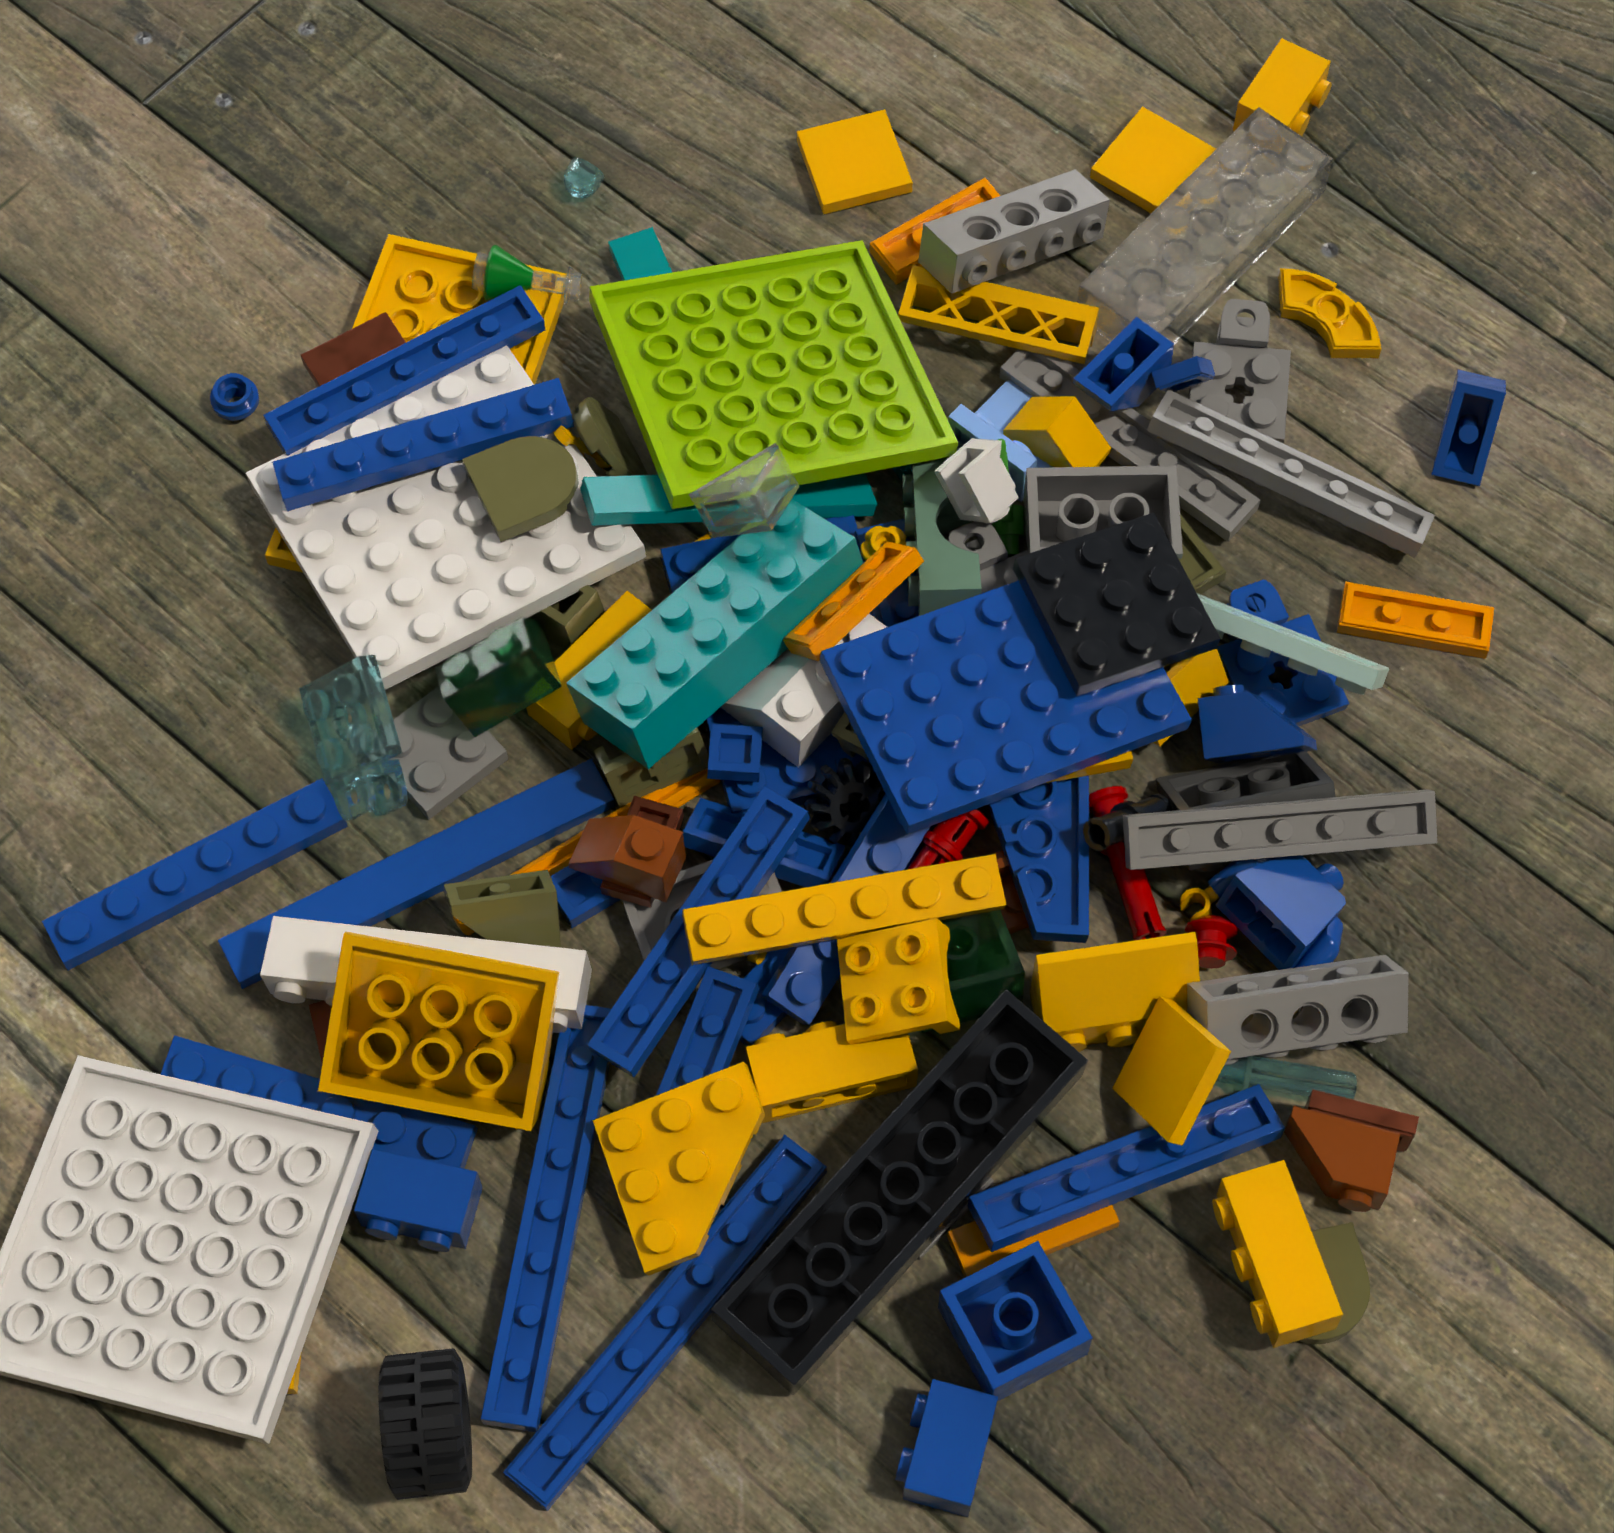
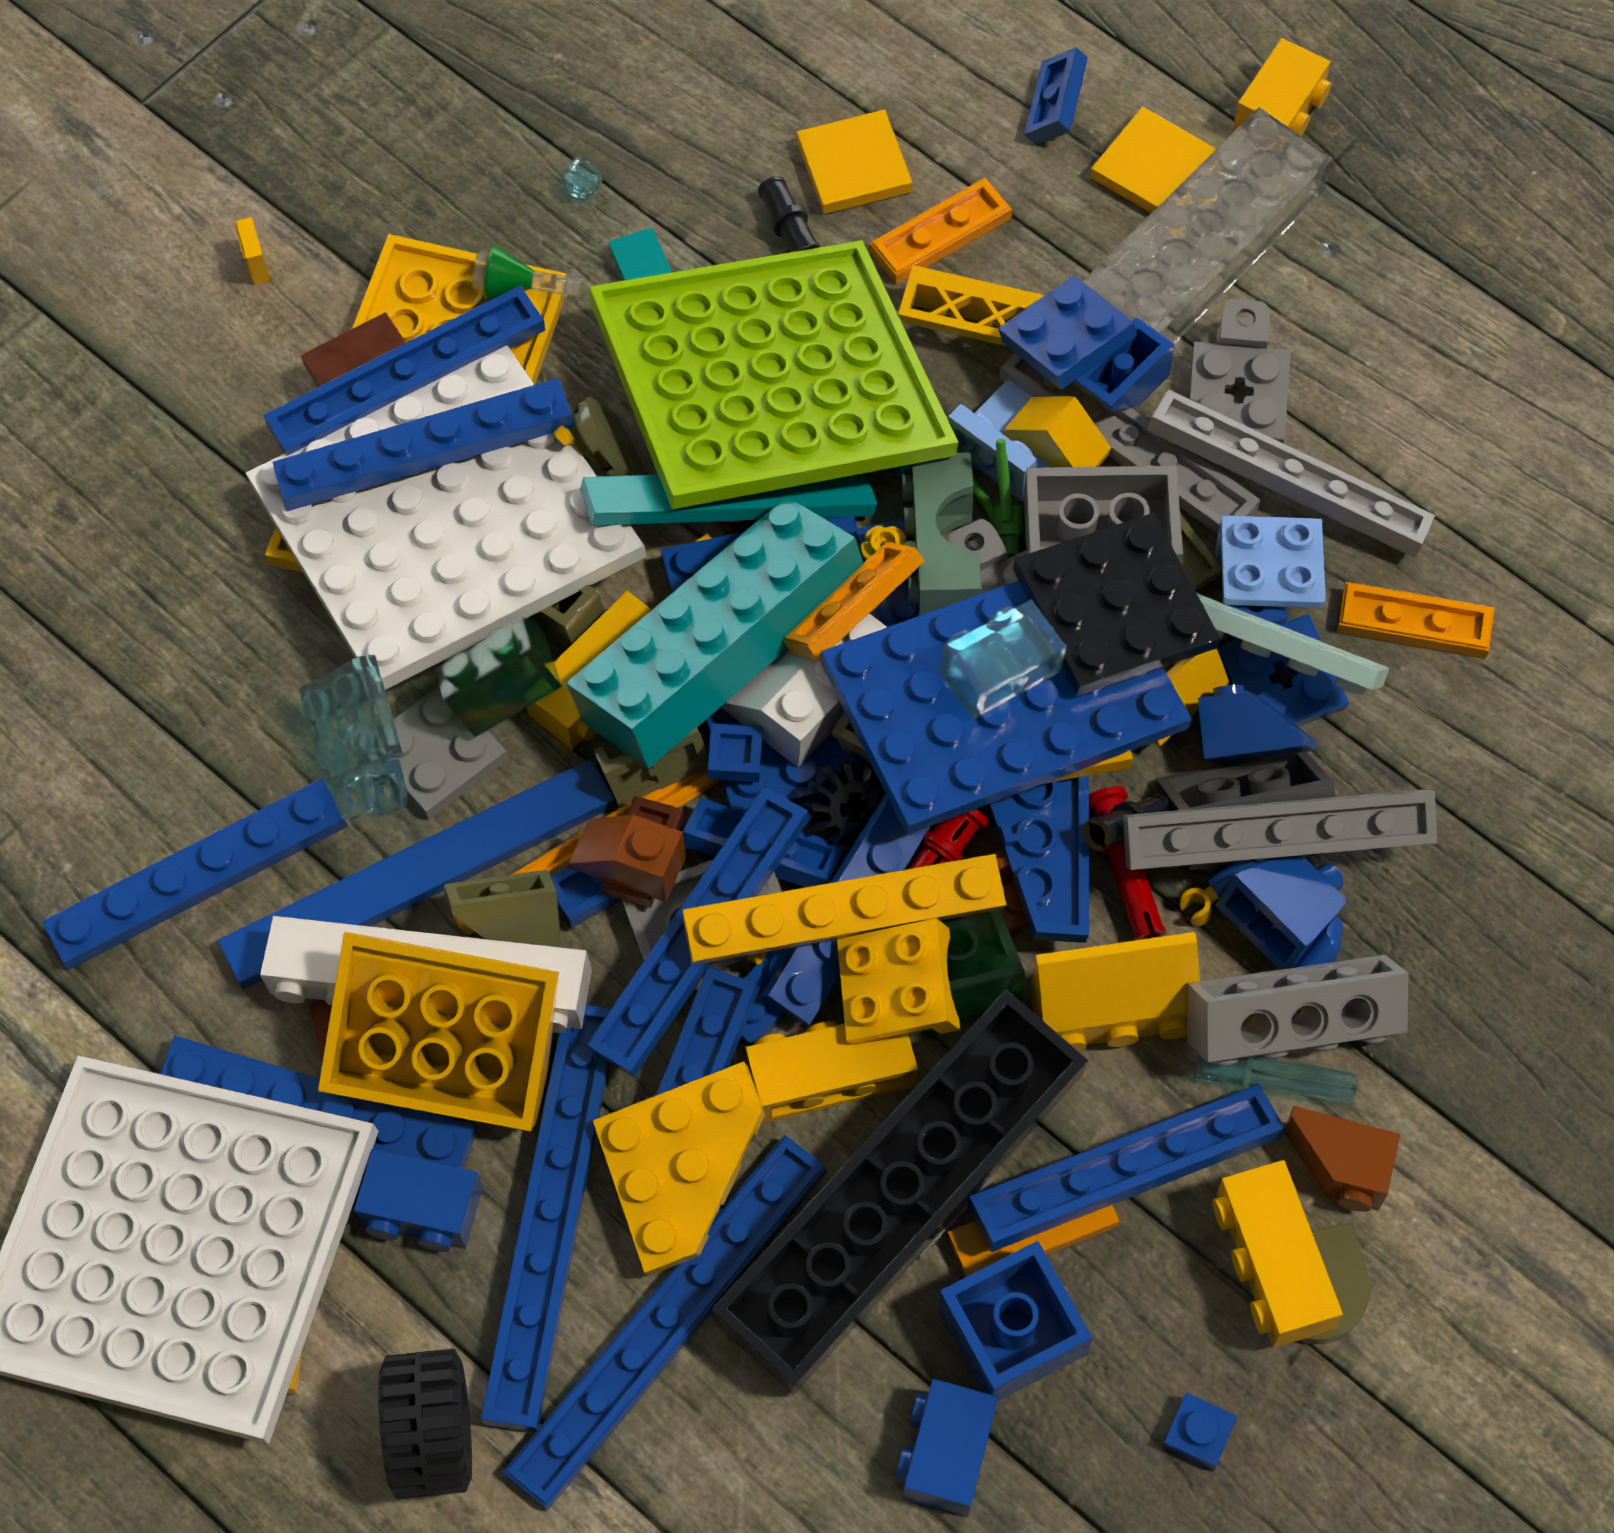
blue plate [210,373,259,421] -> none
olive tile [462,436,579,542] -> none
clear slope [688,443,799,538] -> none
light grey brick [918,169,1110,294] -> none
white window [934,438,1019,524] -> none
yellow tile [1112,996,1231,1145] -> none
blue tile [1152,356,1215,392] -> none
red wheel [1185,915,1238,969] -> none
yellow tile [1278,268,1381,358] -> none
copper tile [1304,1089,1419,1152] -> none
blue slope [1432,369,1506,486] -> none
none -> yellow tile [234,217,270,285]
none -> black pin [758,176,820,252]
none -> clear light blue brick [938,600,1067,719]
none -> blue plate [998,275,1137,390]
none -> blue plate [1024,47,1088,145]
none -> blue plate [1162,1392,1238,1471]
none -> light blue bracket [1215,515,1326,608]

